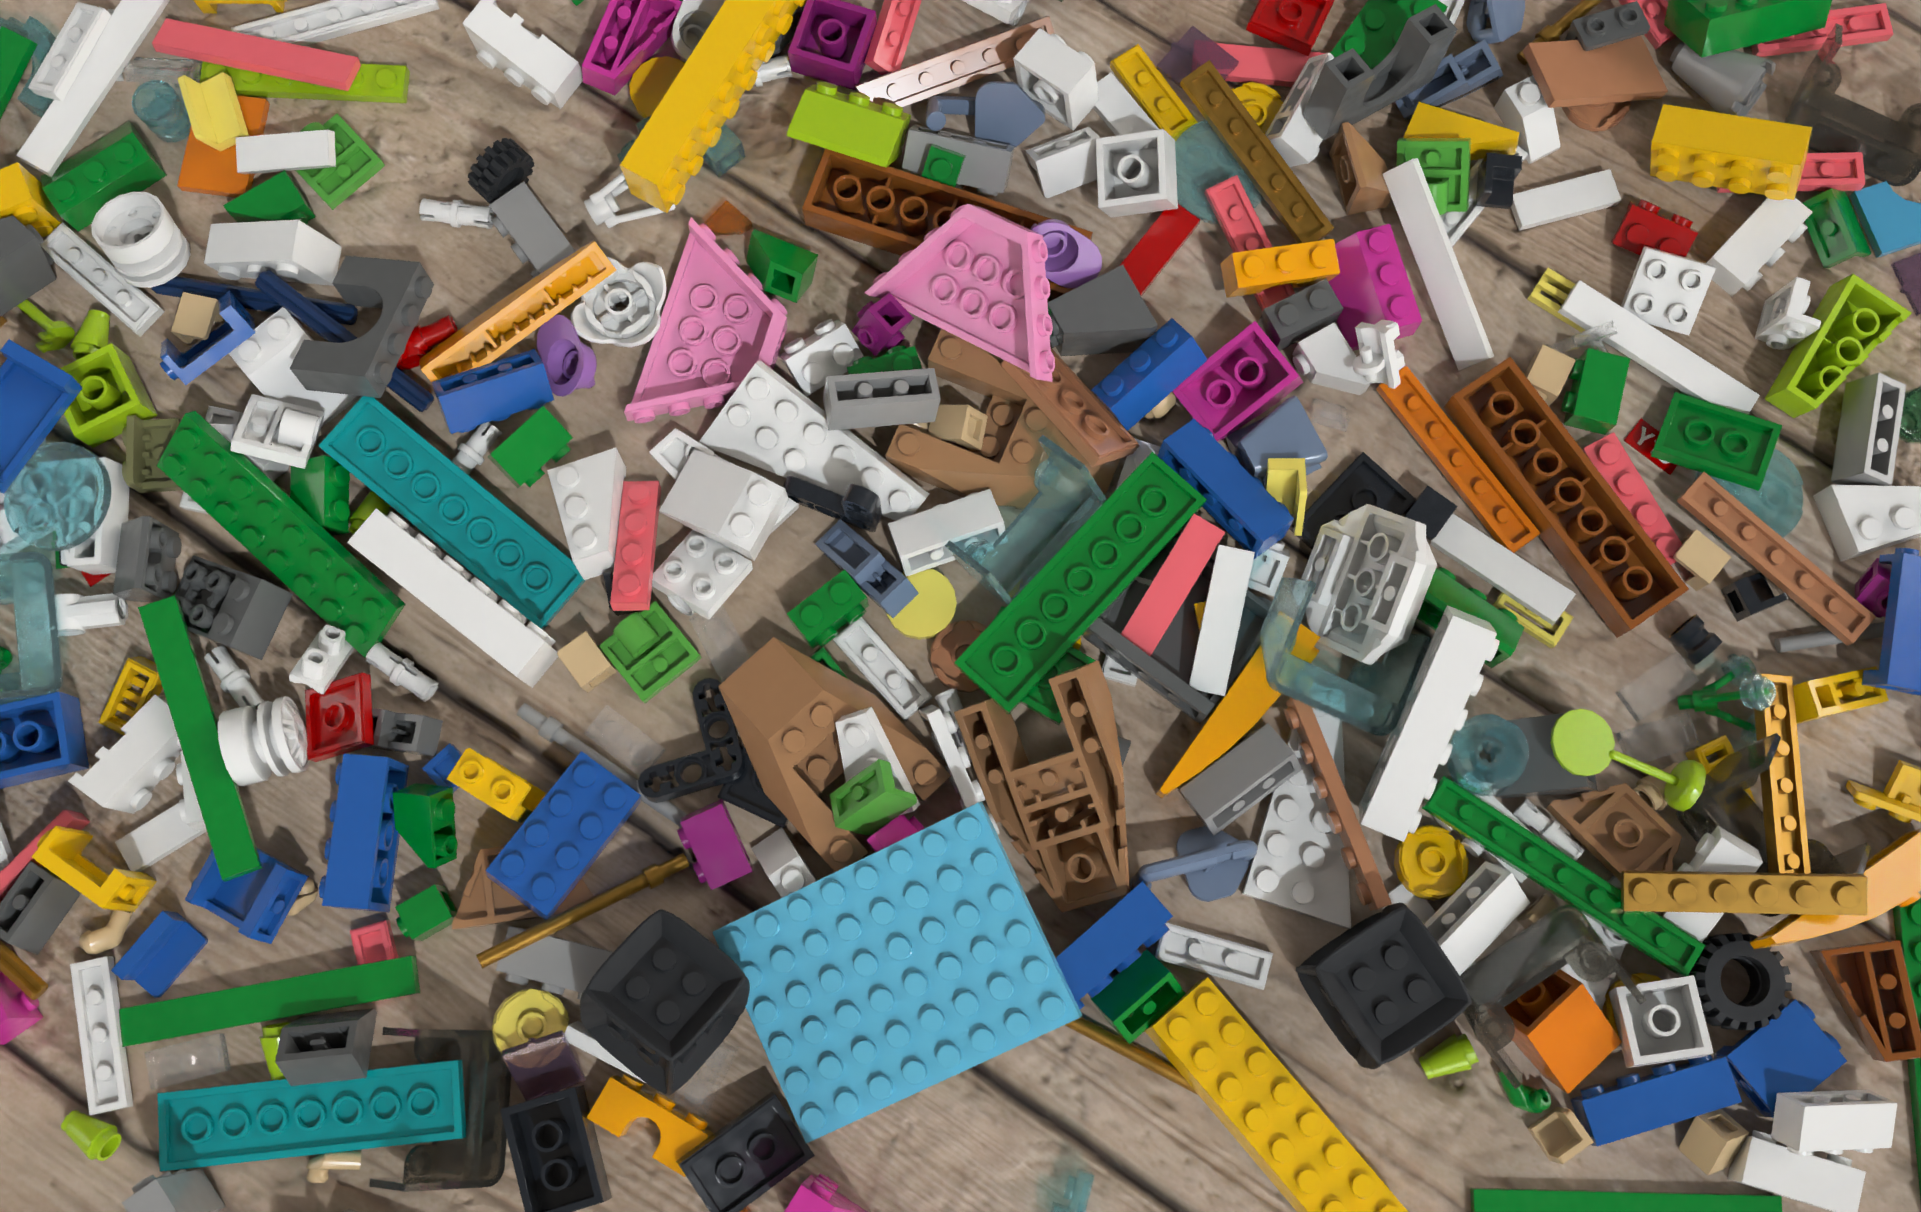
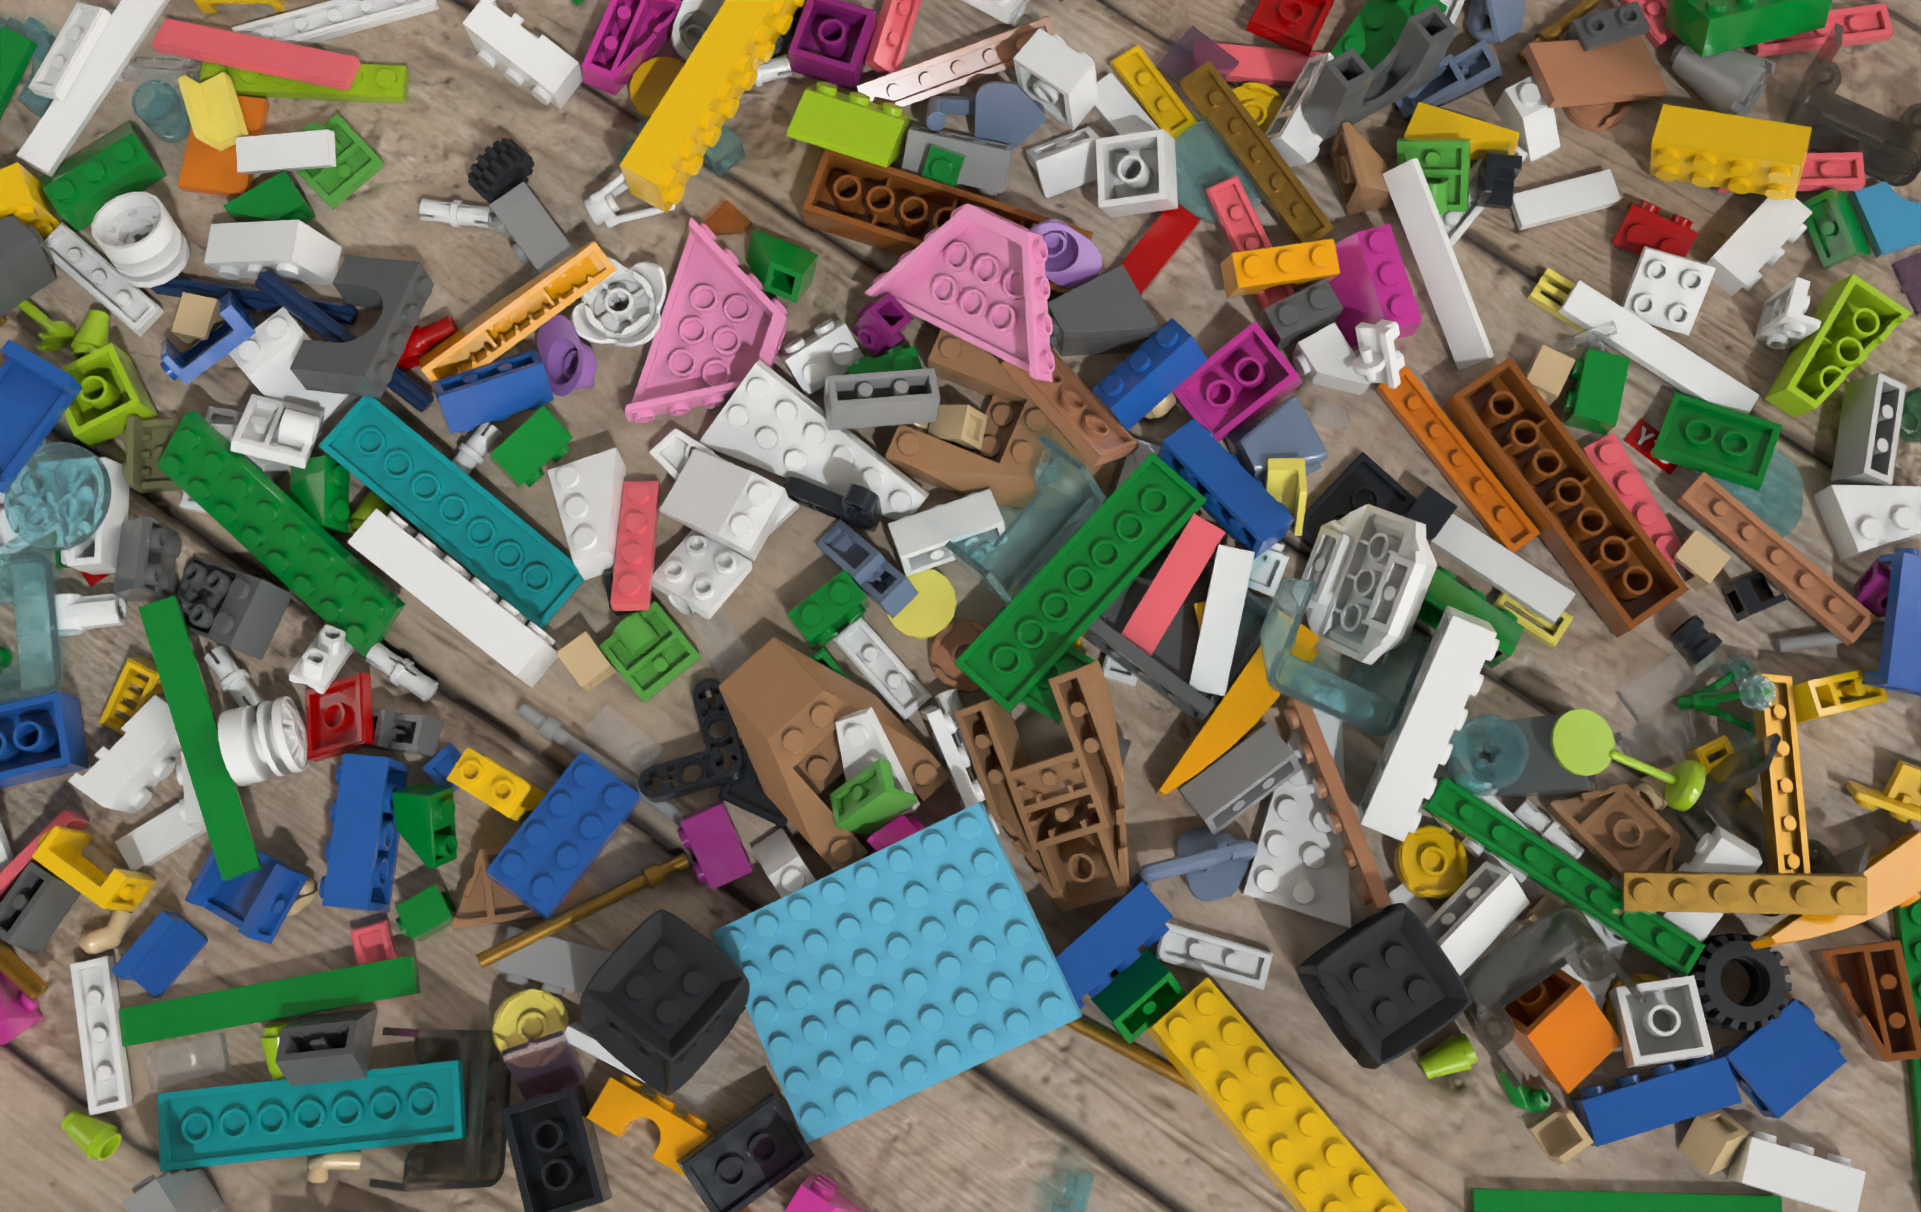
white brick [1771,1090,1897,1156] -> none

